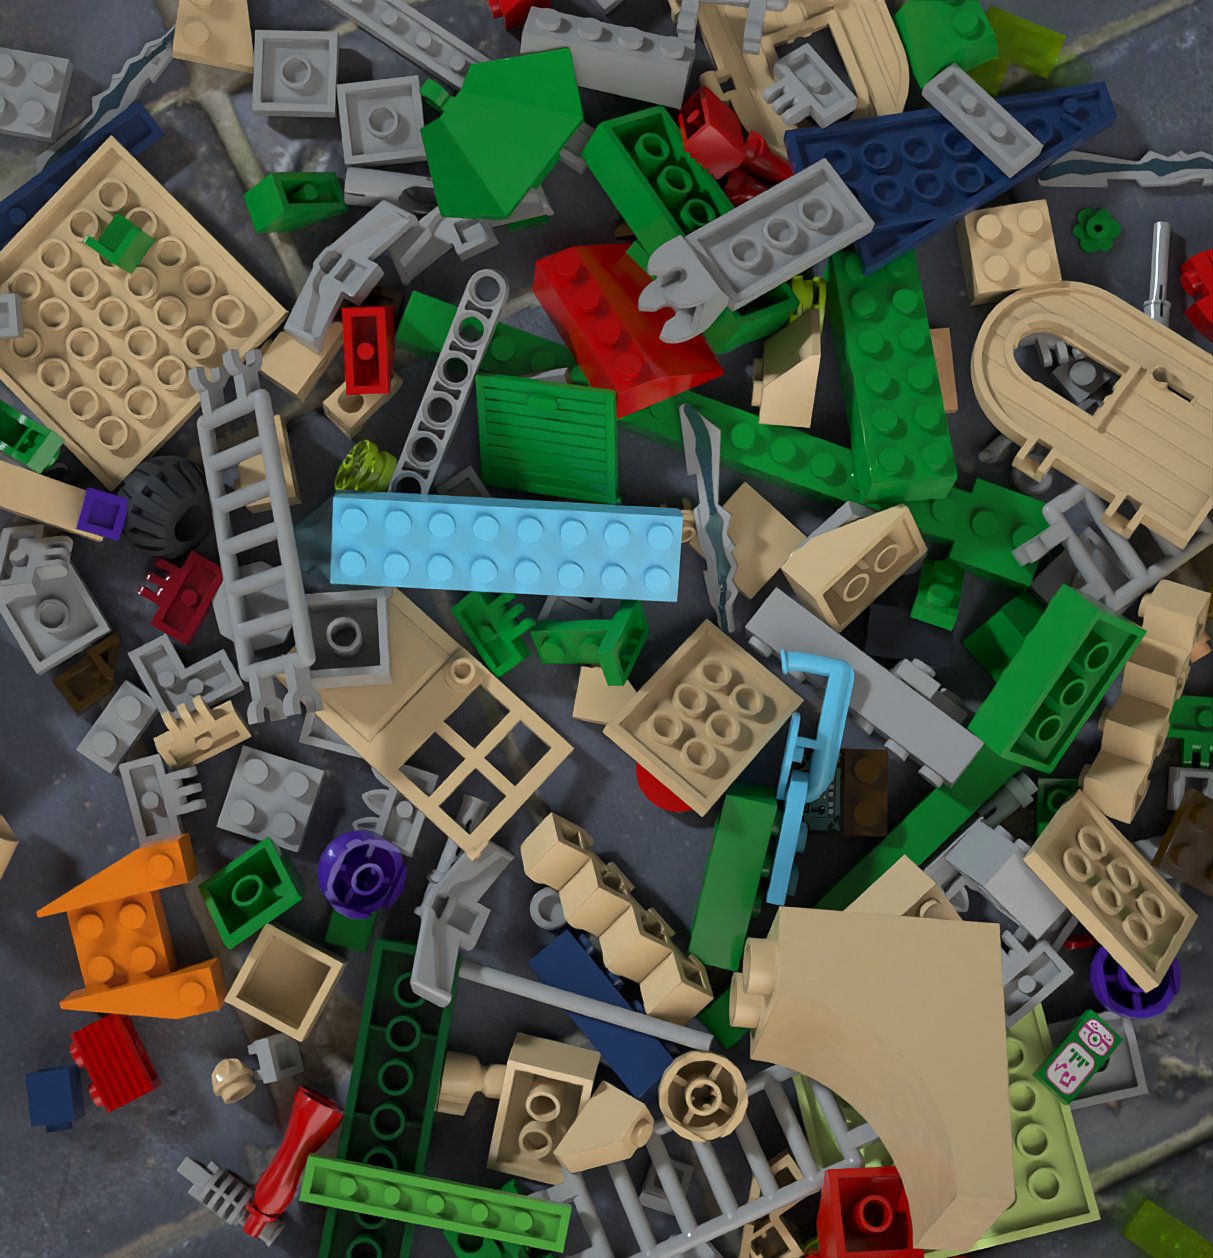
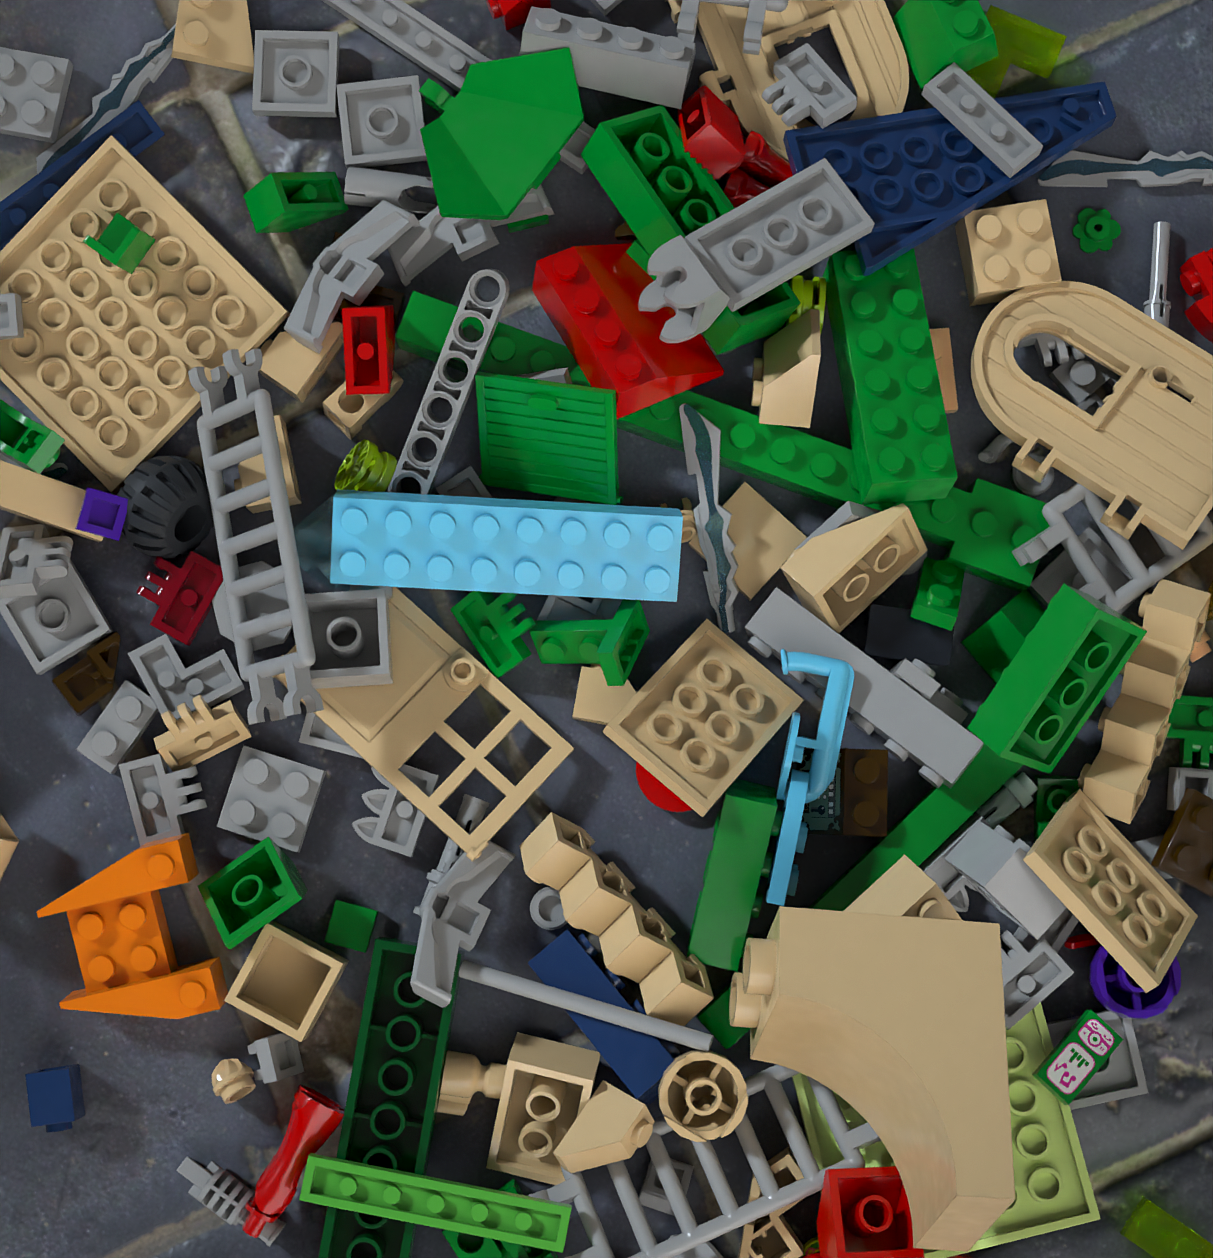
red brick [69,1013,162,1113] -> none
dark purple cylinder [317,830,407,919] -> none

